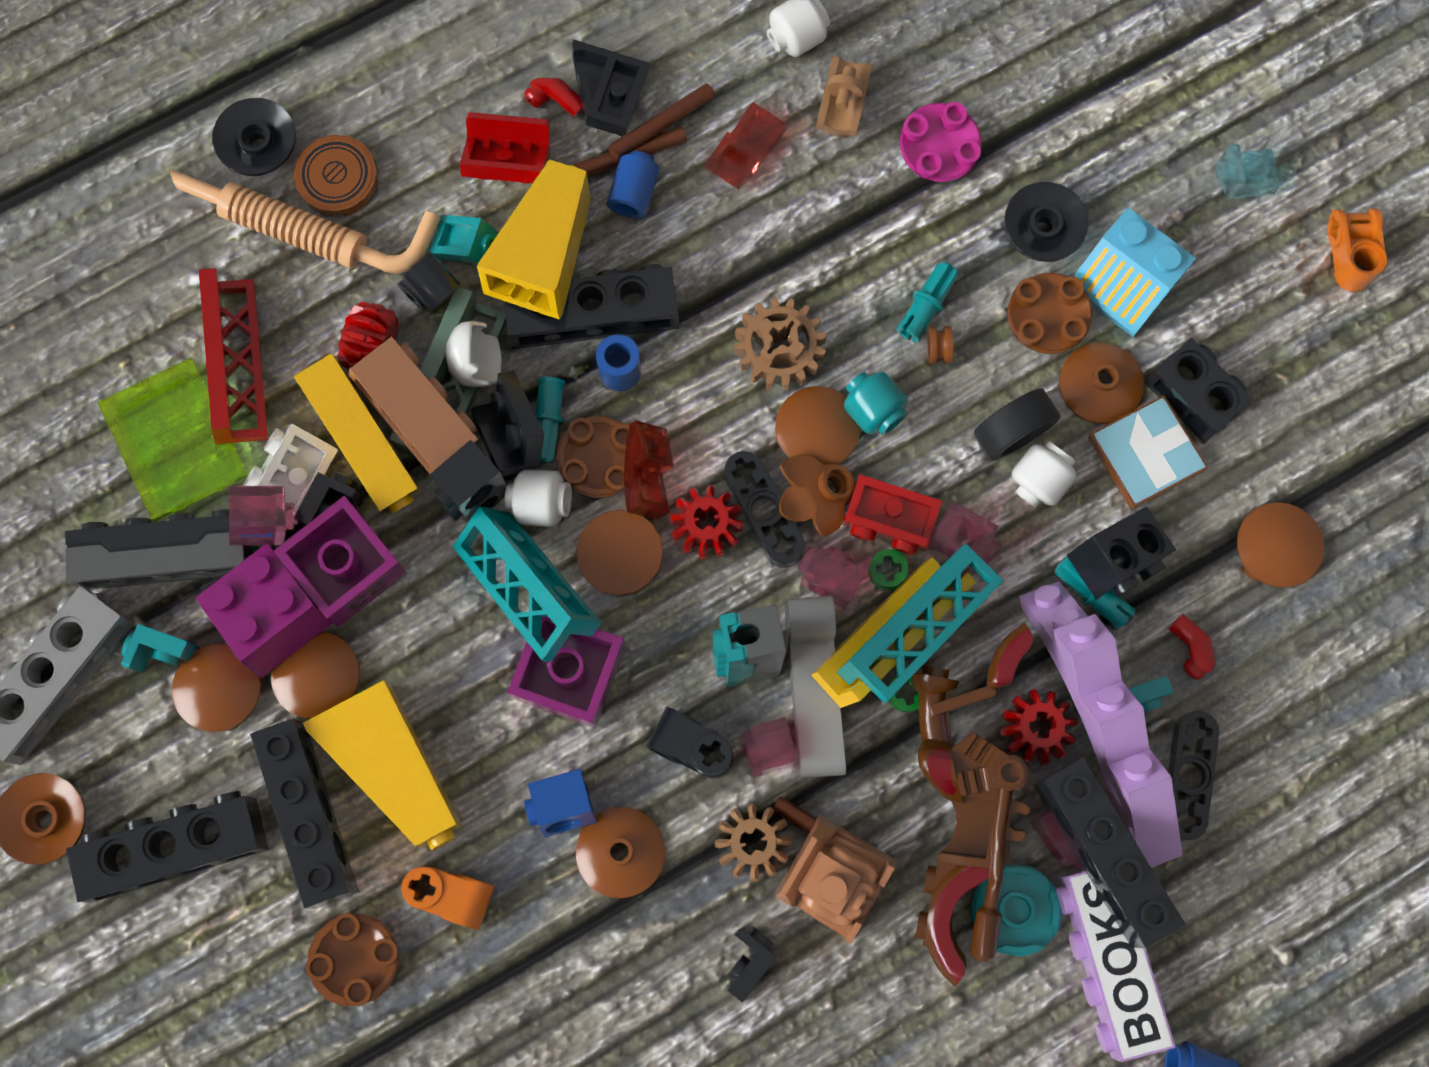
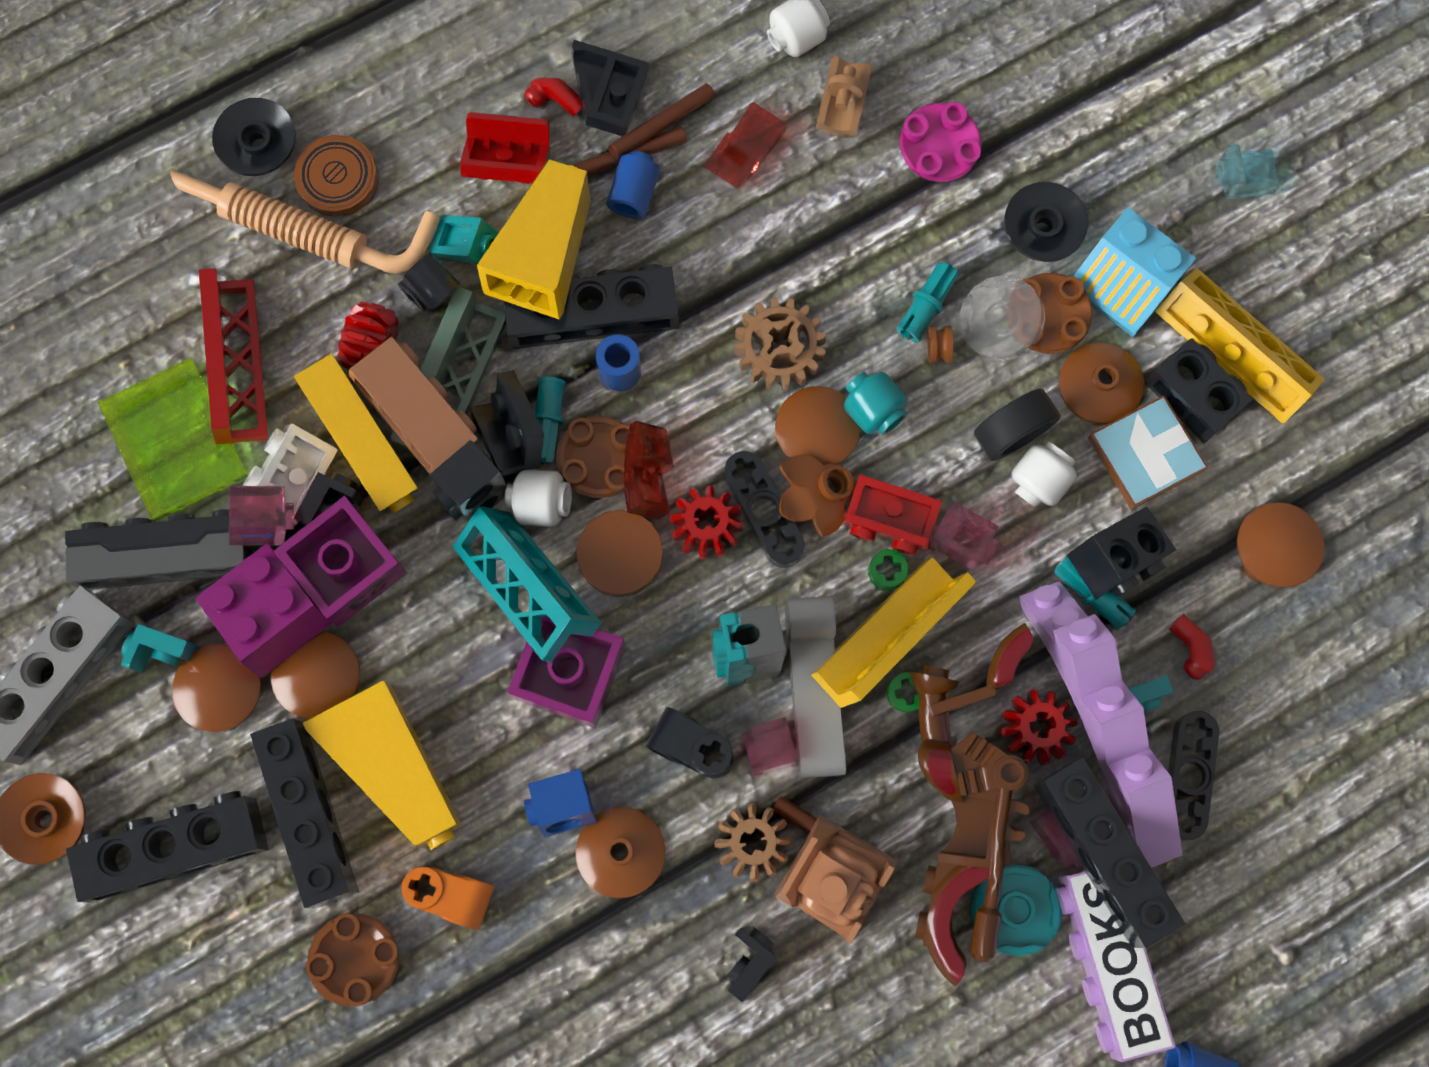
white hair [445,321,502,387] -> none
clear pink brick [798,546,870,610] -> none
teal fence [837,543,1004,703] -> none
orange piece [1328,208,1387,292] -> none
none -> clear tile [959,275,1045,361]
none -> yellow fence [1155,268,1325,424]

